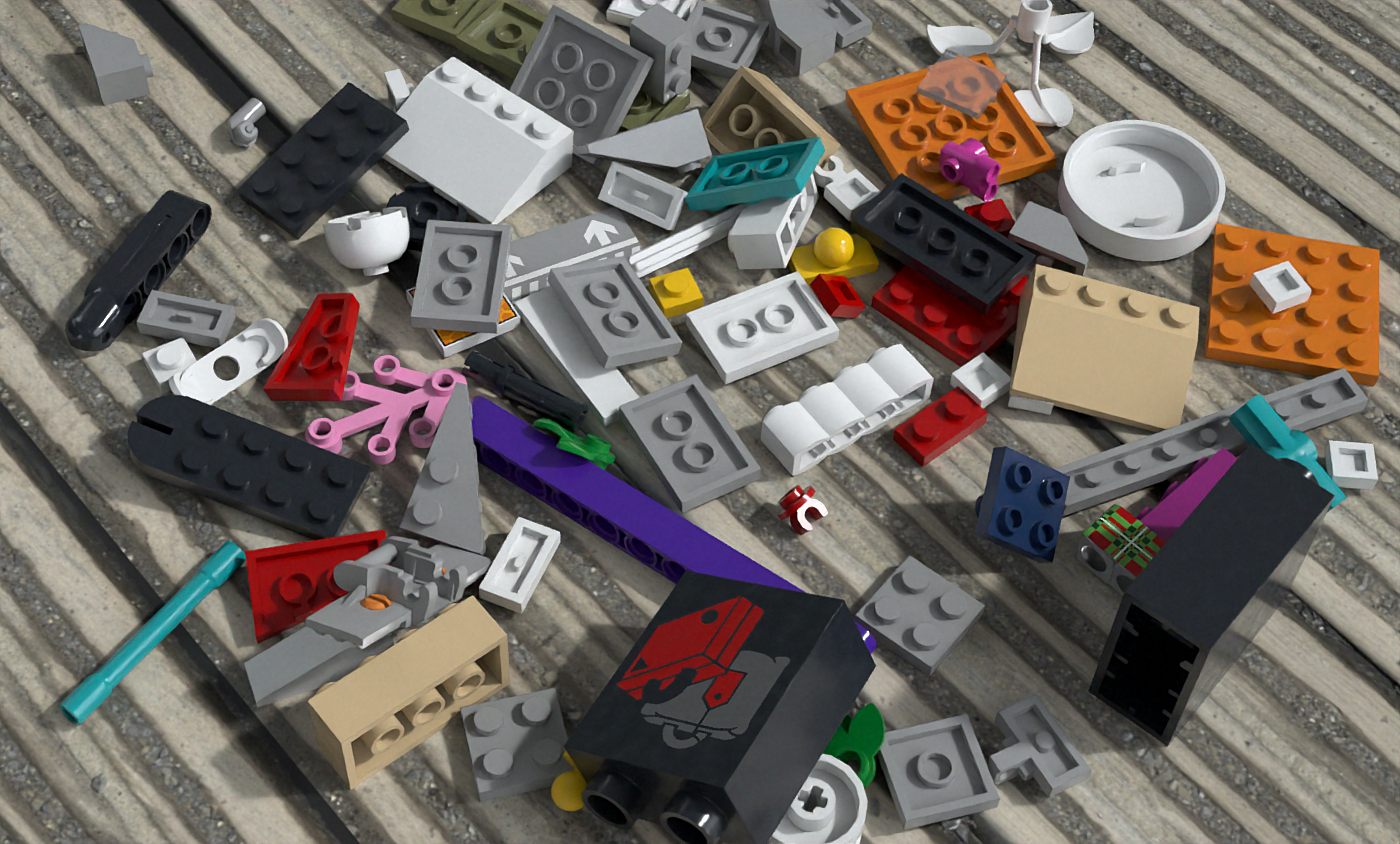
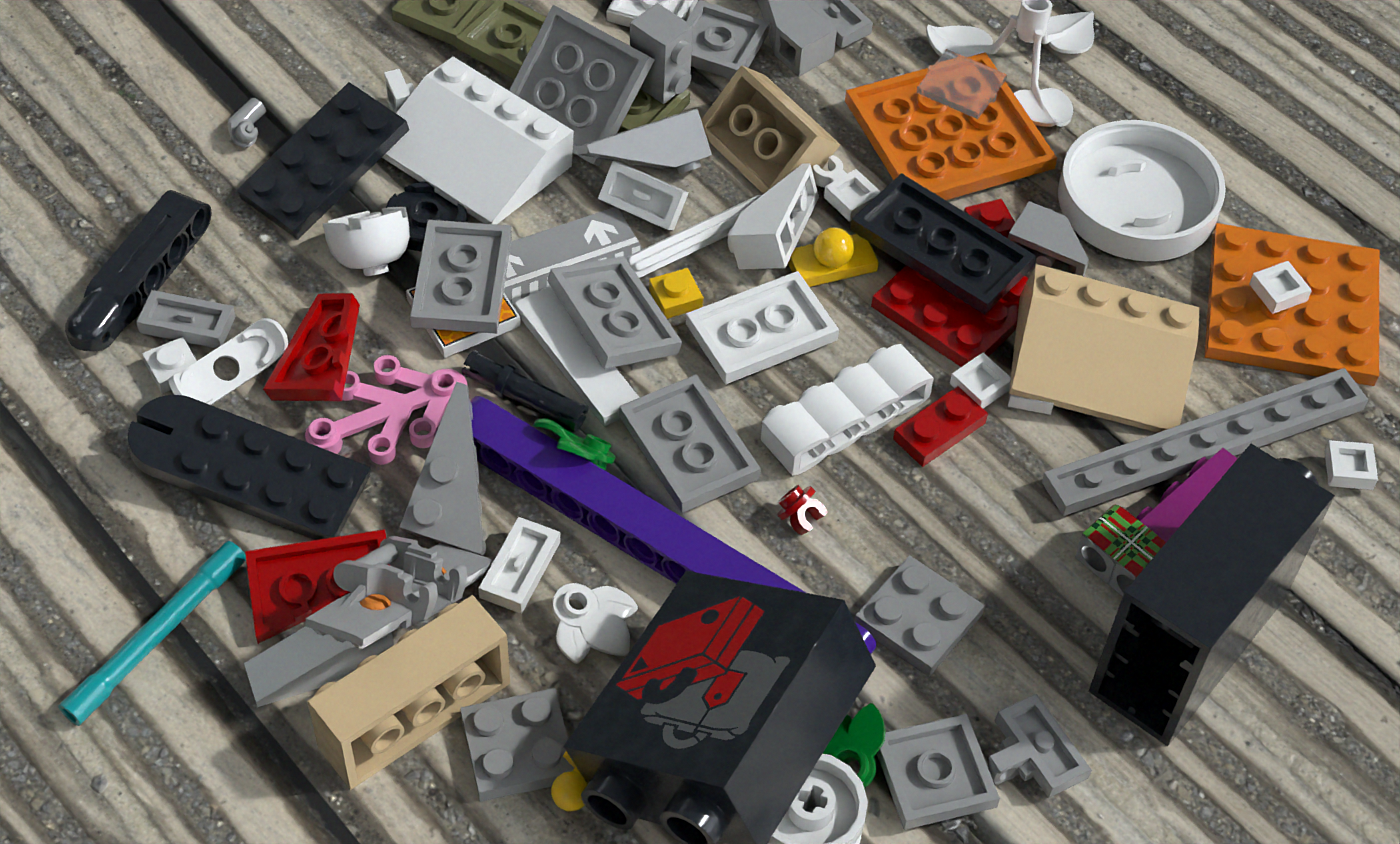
light grey slope [78,23,154,106] -> none
teal plate [685,137,825,212] -> none
red plate [809,273,866,318] -> none
dark pink plate [939,138,1001,203] -> none
dark blue plate [975,446,1070,563] -> none
teal piece [1228,394,1347,513] -> none
none -> white plate [552,583,638,664]

